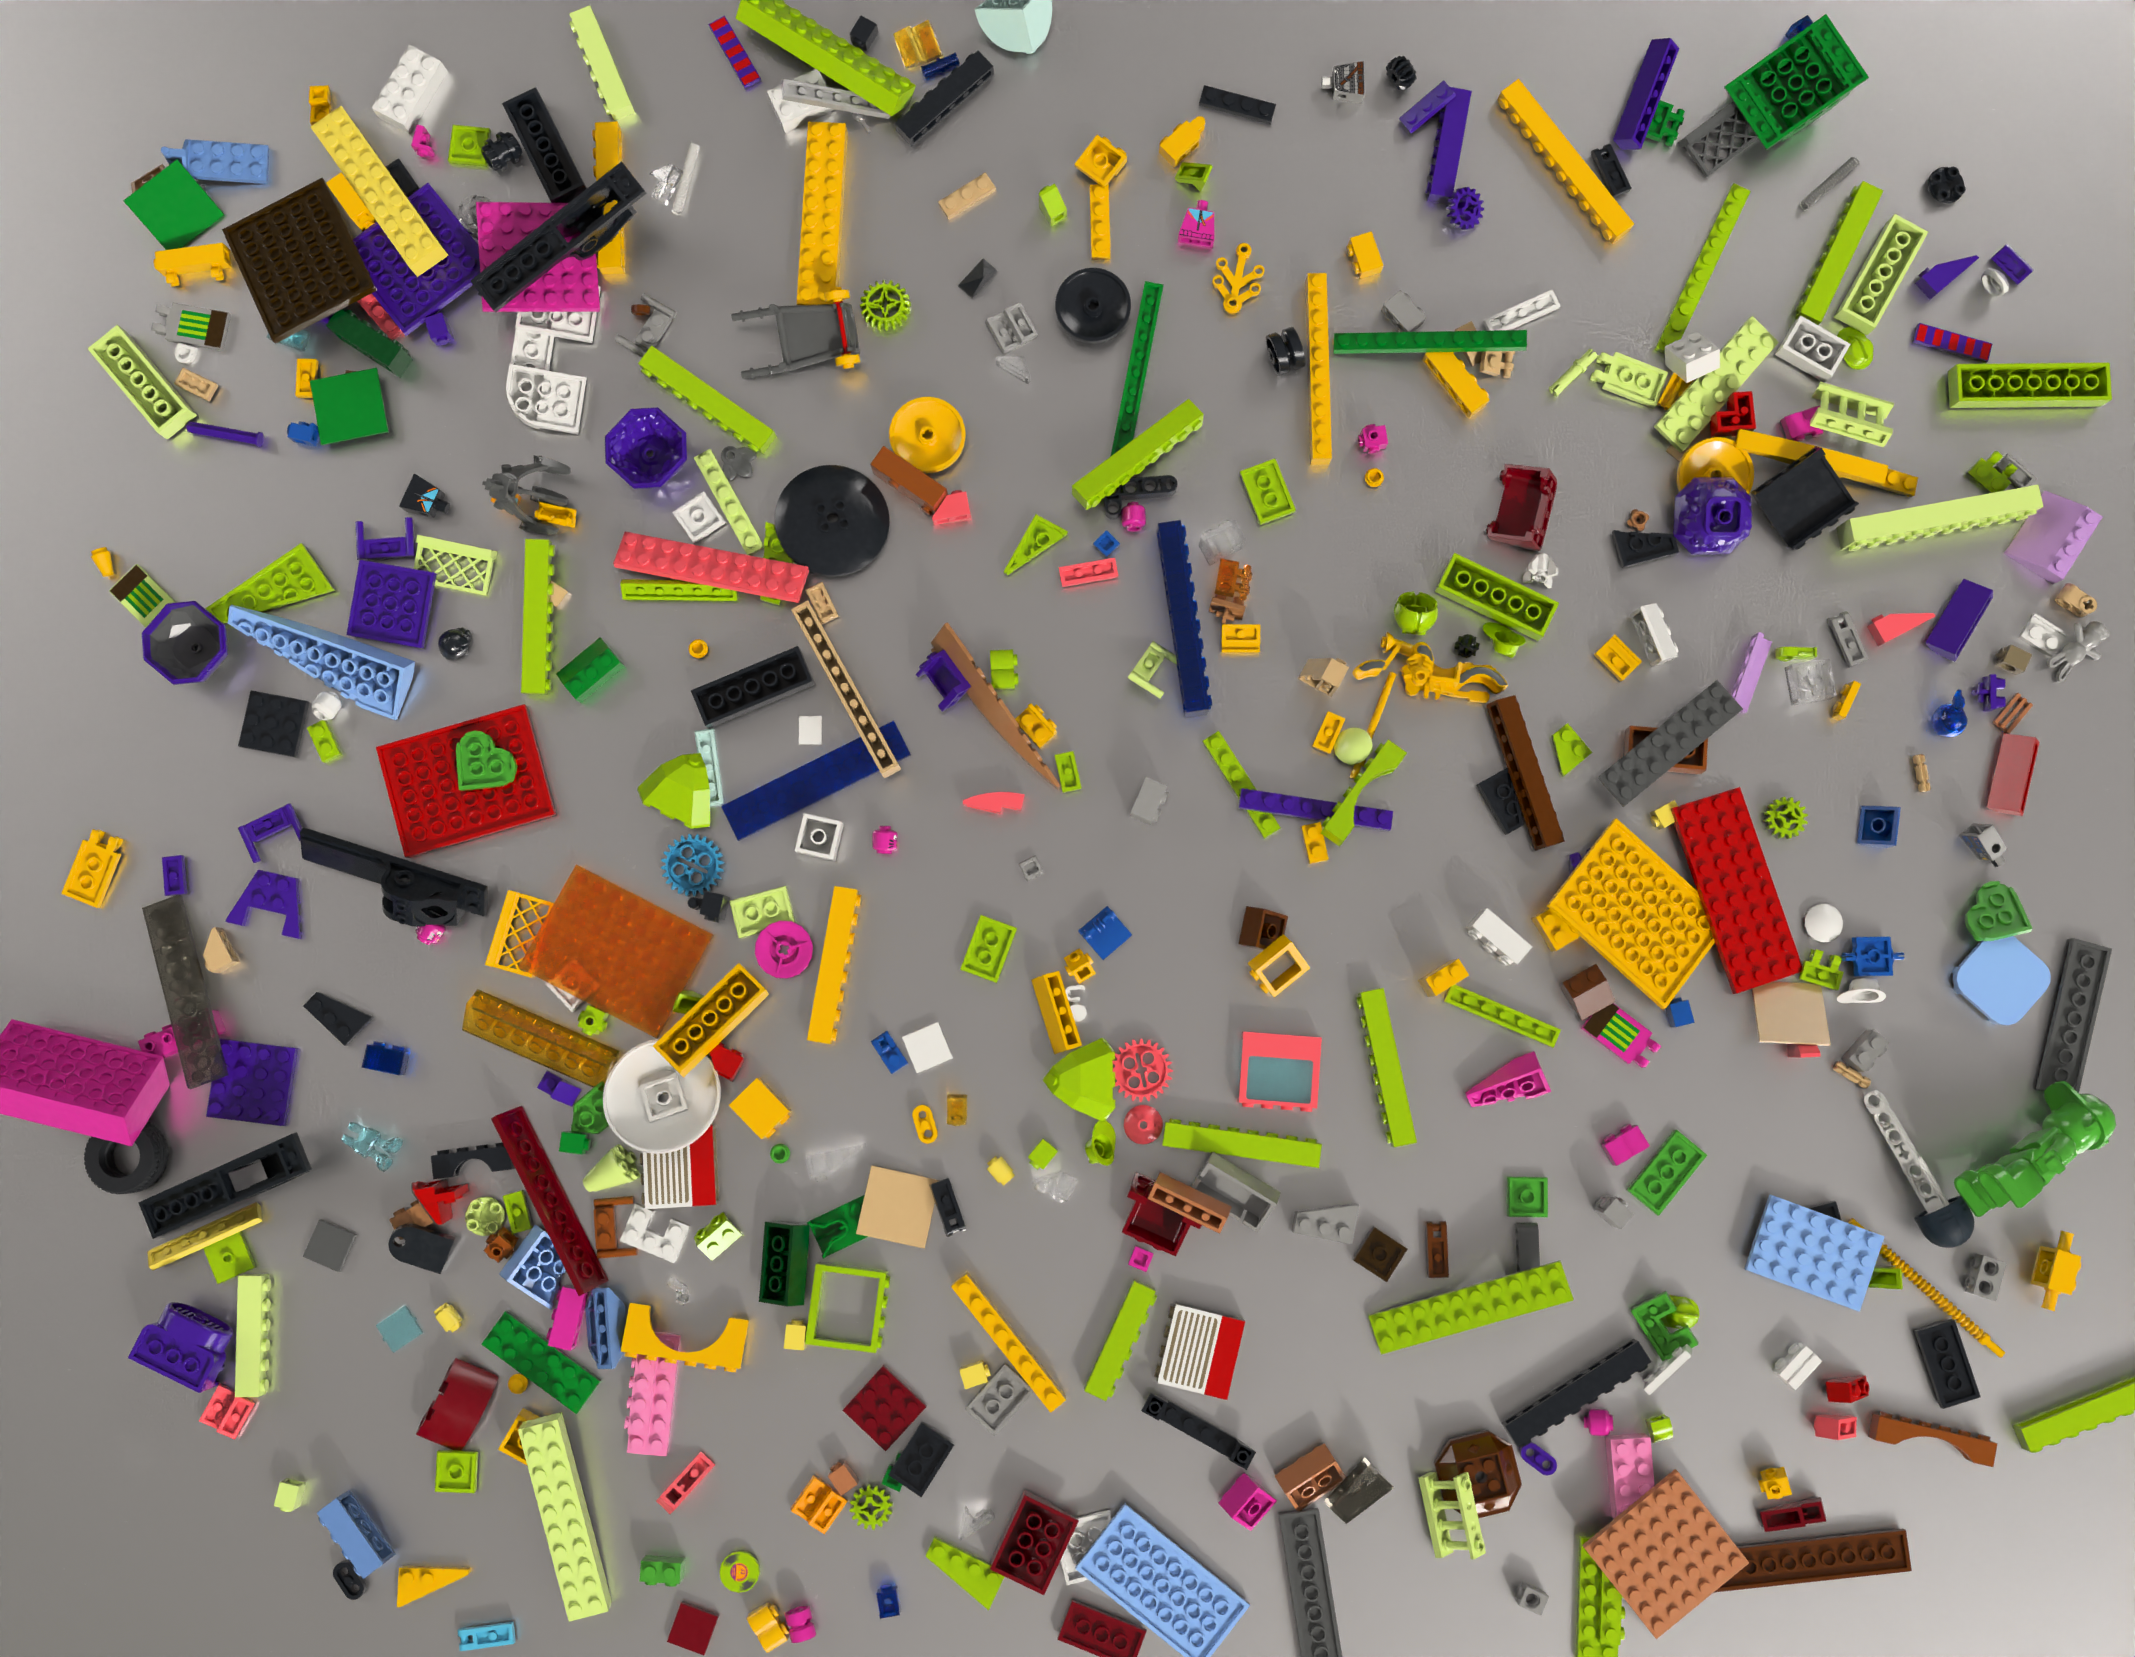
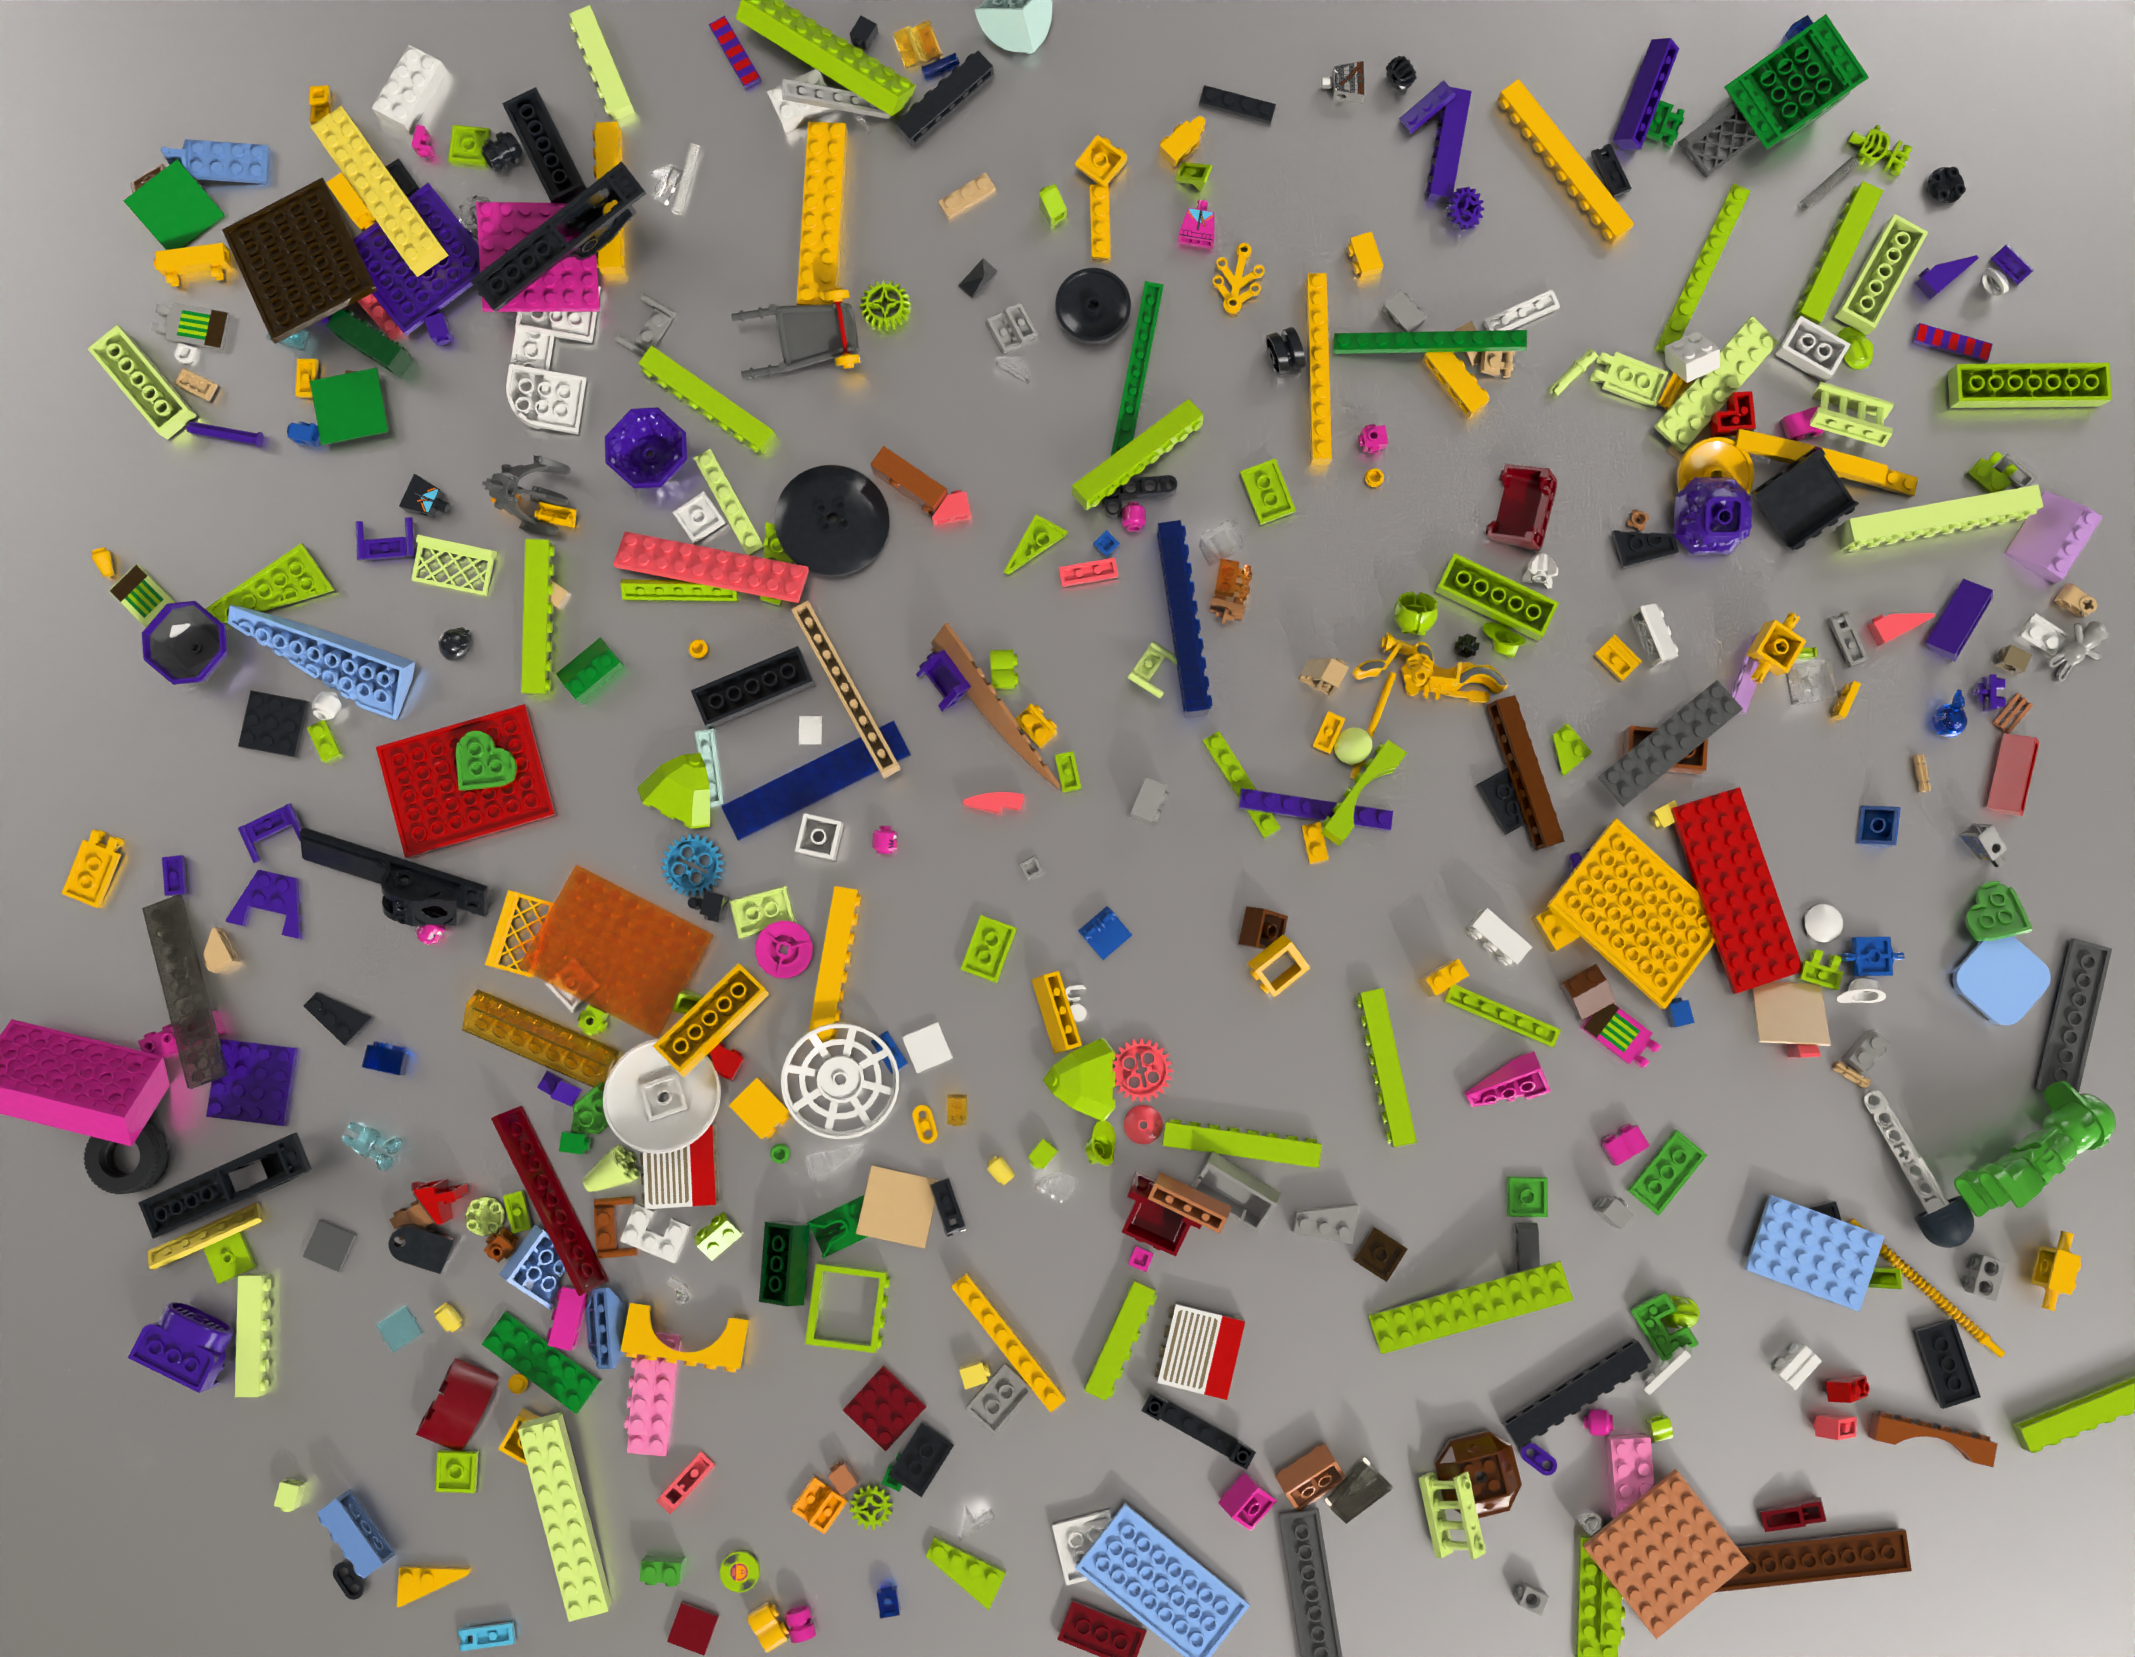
coral slope [199,1383,255,1440] -> none
dark purple plate [346,560,437,649] -> none
black arch [431,1142,515,1180] -> none
reddish brown tile [631,304,650,316] -> none
dark grey plate [721,446,757,481] -> none
light yellow brick [784,1319,808,1350] -> none
tan plate [805,582,839,625] -> none
yellow dish [889,397,966,473] -> none
dark red slope [990,1490,1079,1595] -> none
yellow brick [1063,948,1096,984] -> none
yellow plate [1221,624,1260,652] -> none
panel [1237,1032,1322,1112] -> none
reddish brown plate [1425,1221,1449,1278] -> none
yellow brick [1758,1467,1792,1499] -> none
lime gear [1764,797,1808,839] -> none
none -> white dish [781,1023,899,1139]
none -> white tile [1577,1511,1602,1537]
none -> yellow brick [1746,612,1806,684]
none -> lime torso [1848,125,1912,176]

